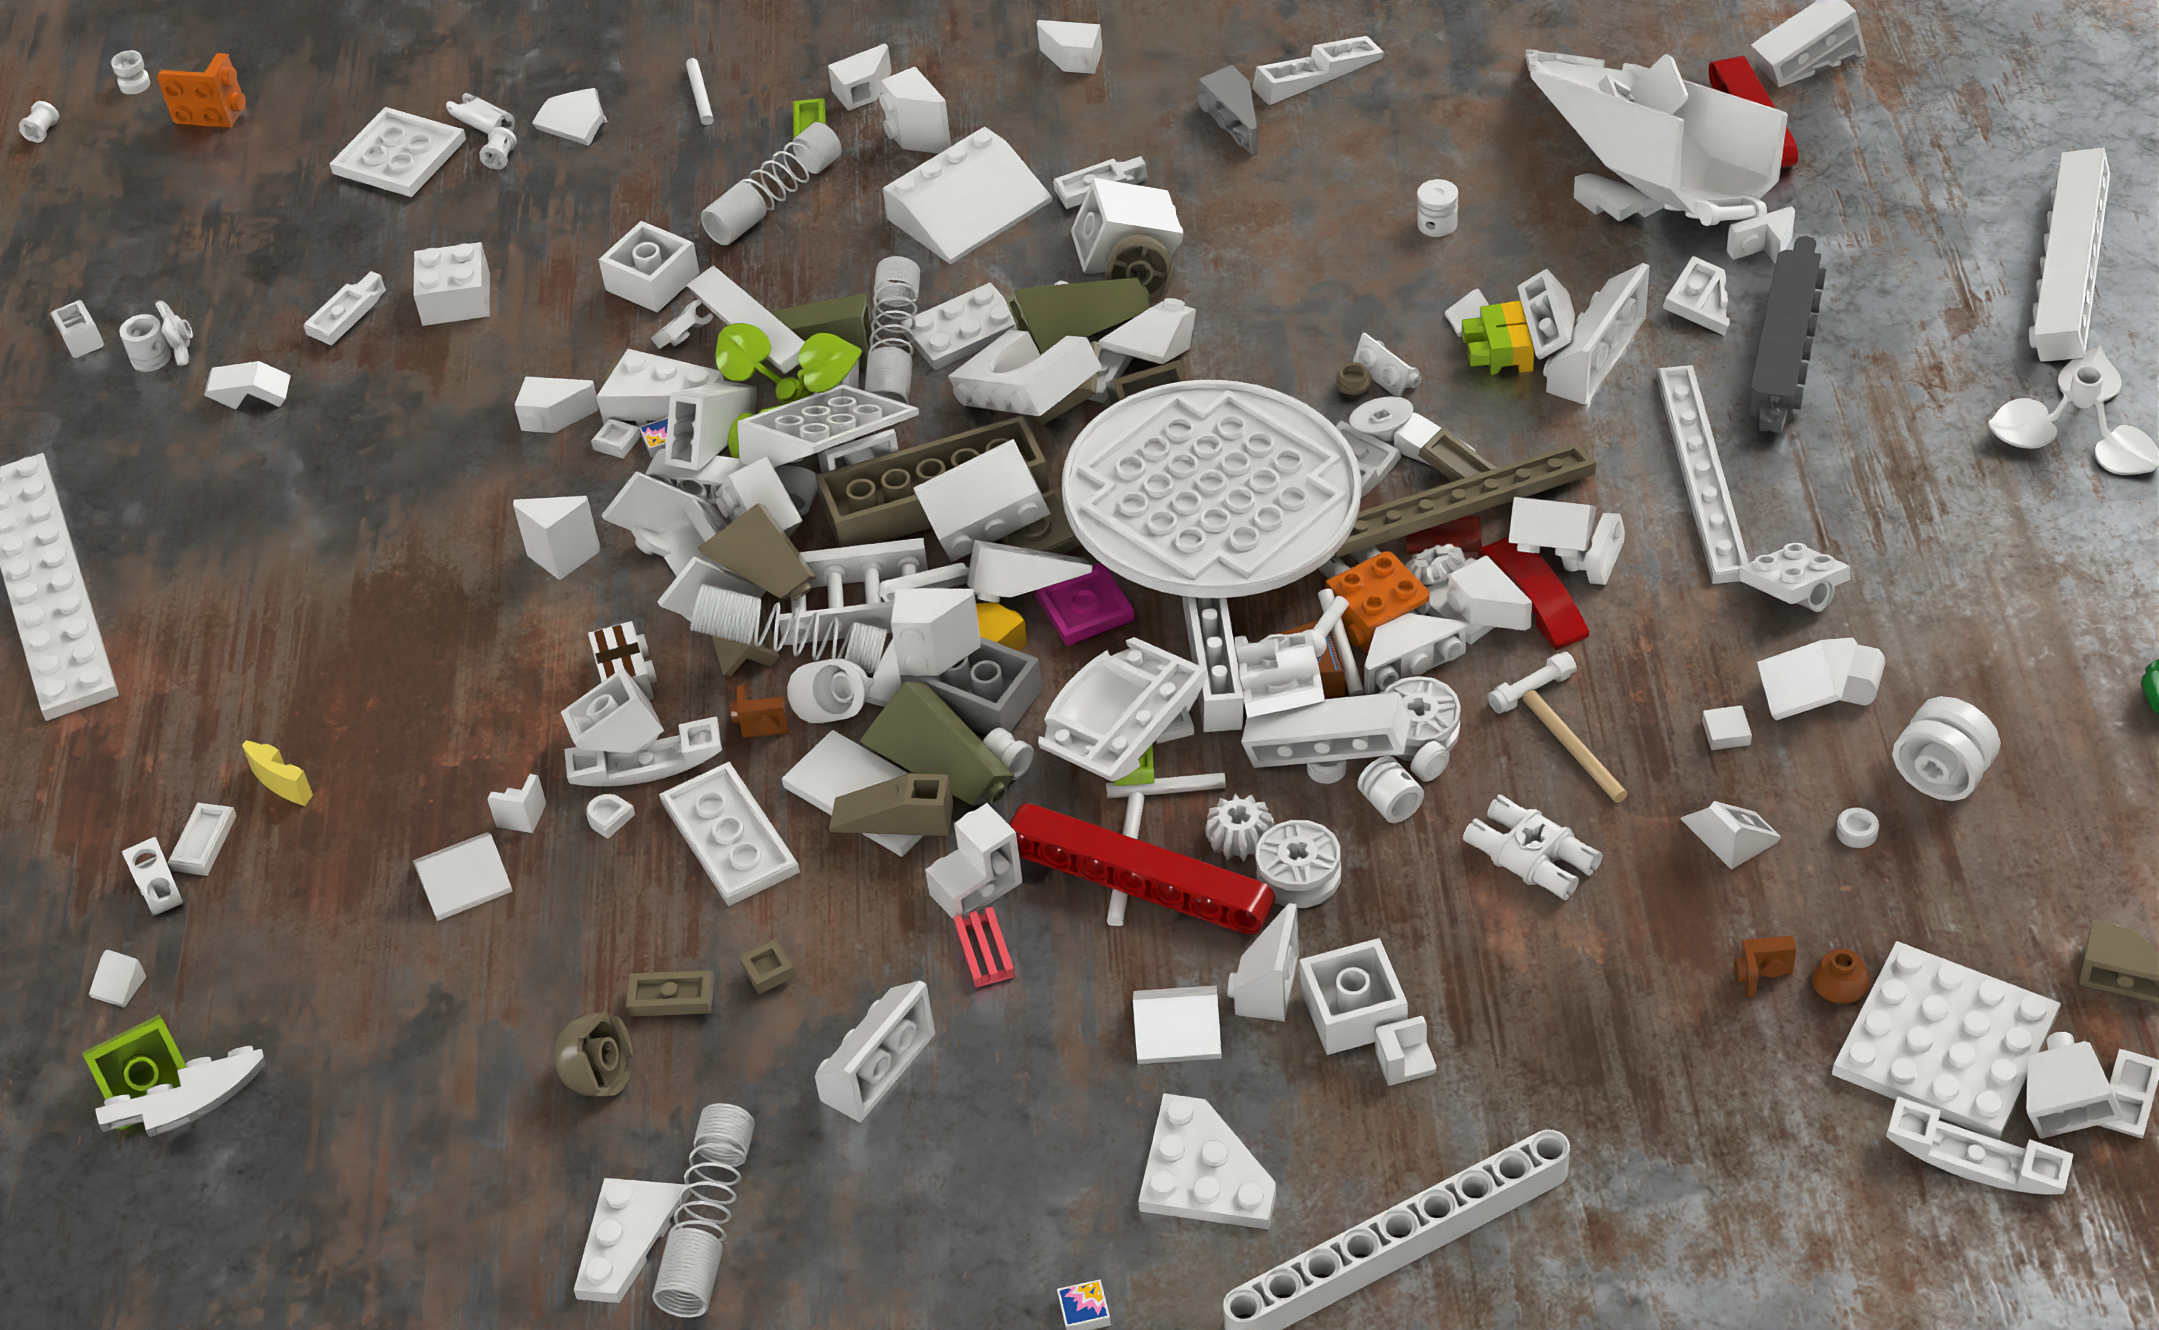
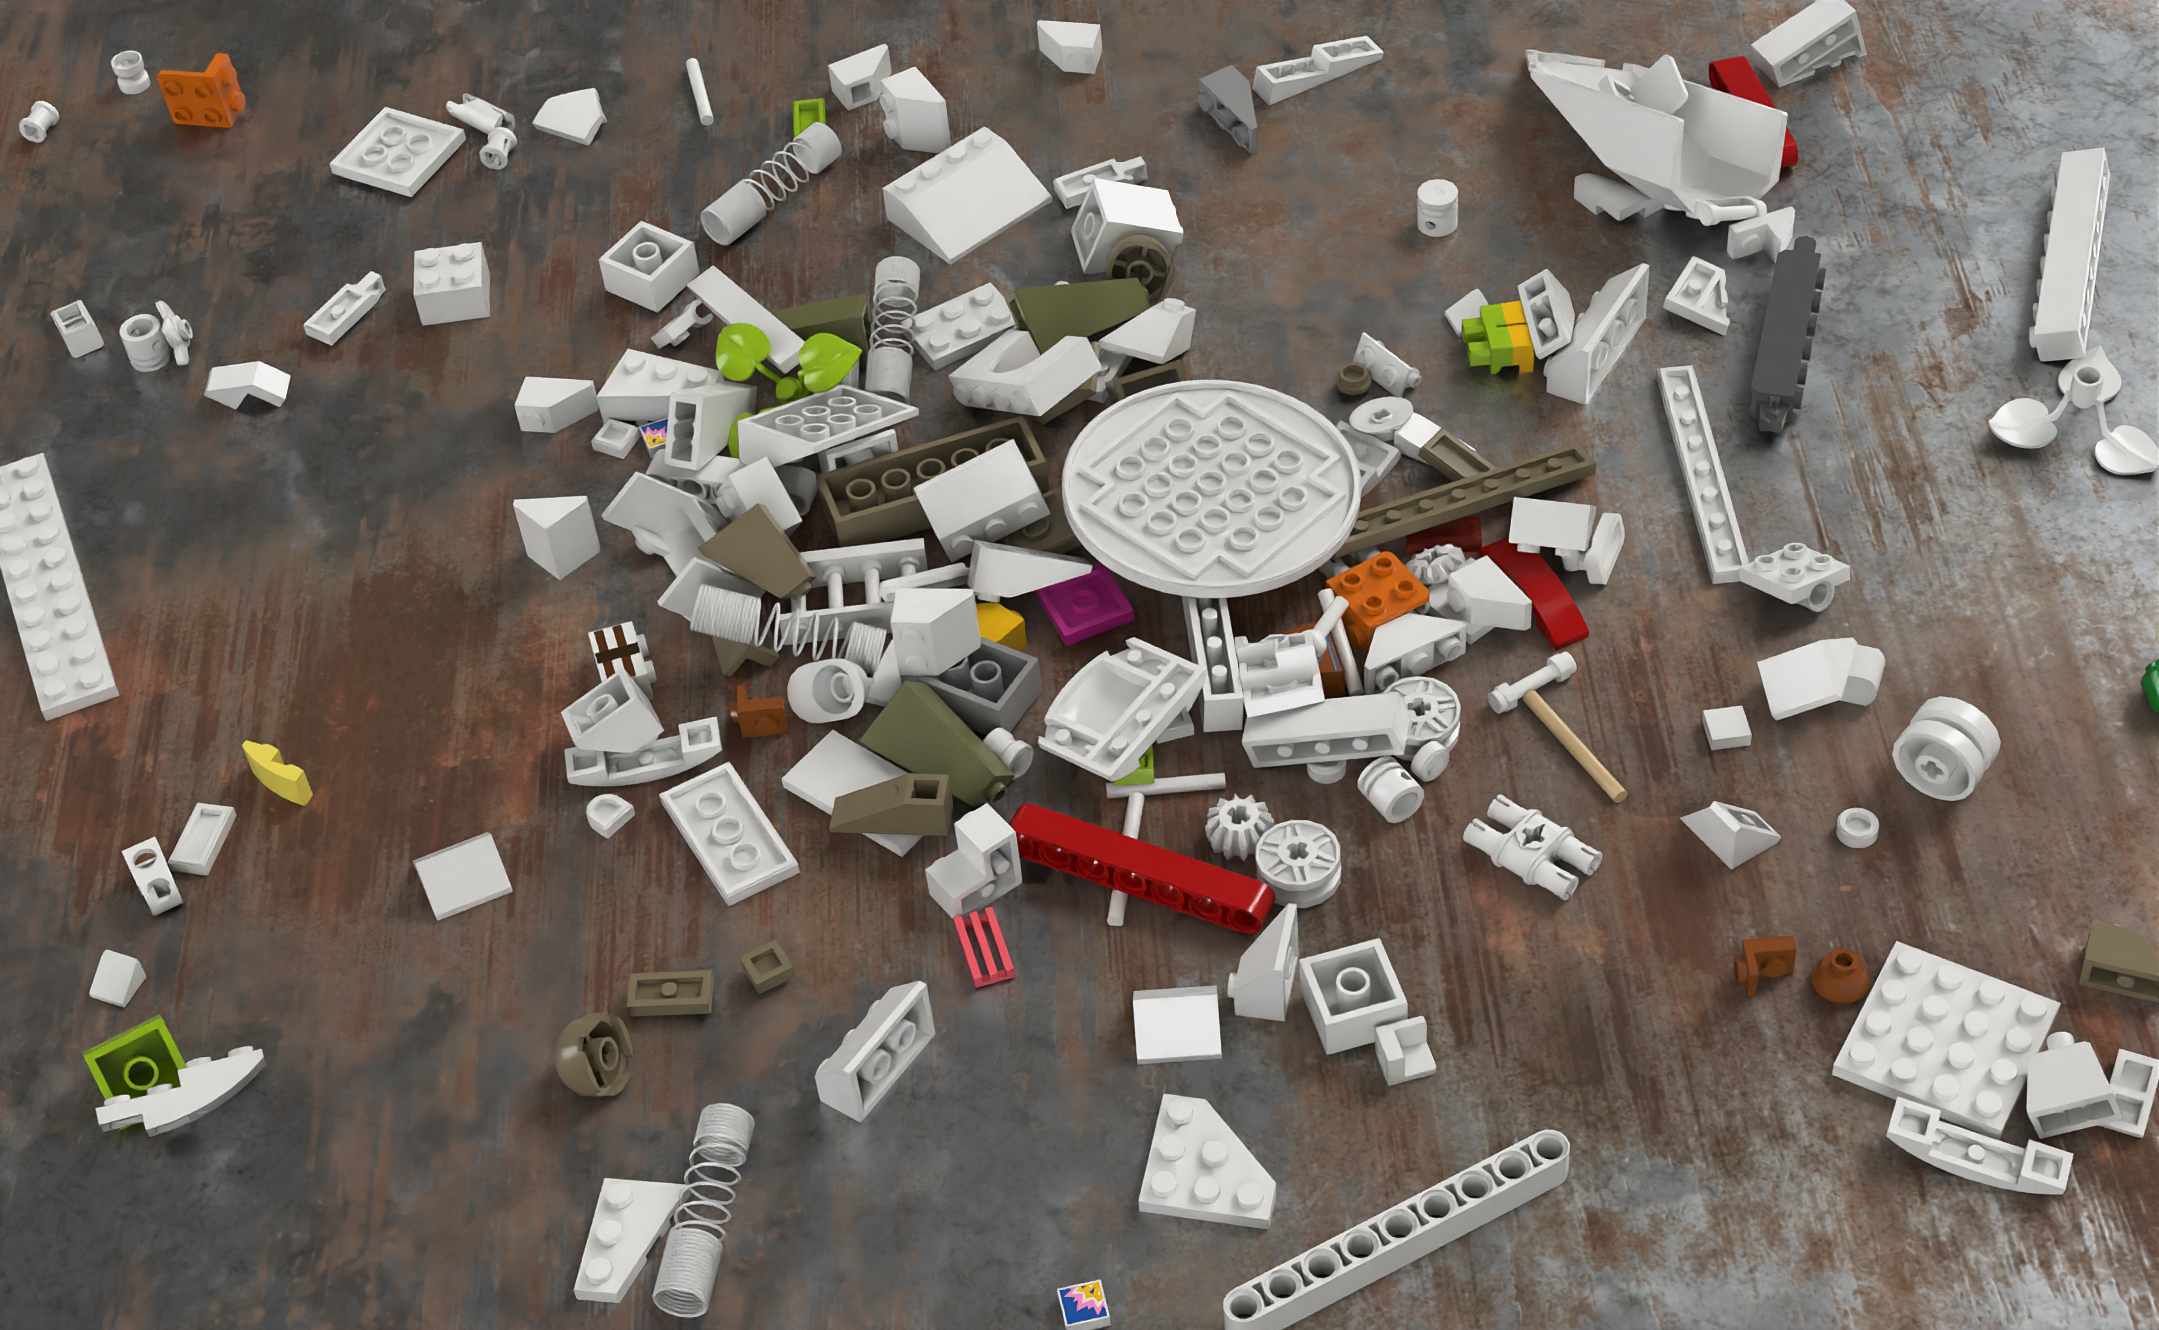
white panel [487,774,547,833] -> none

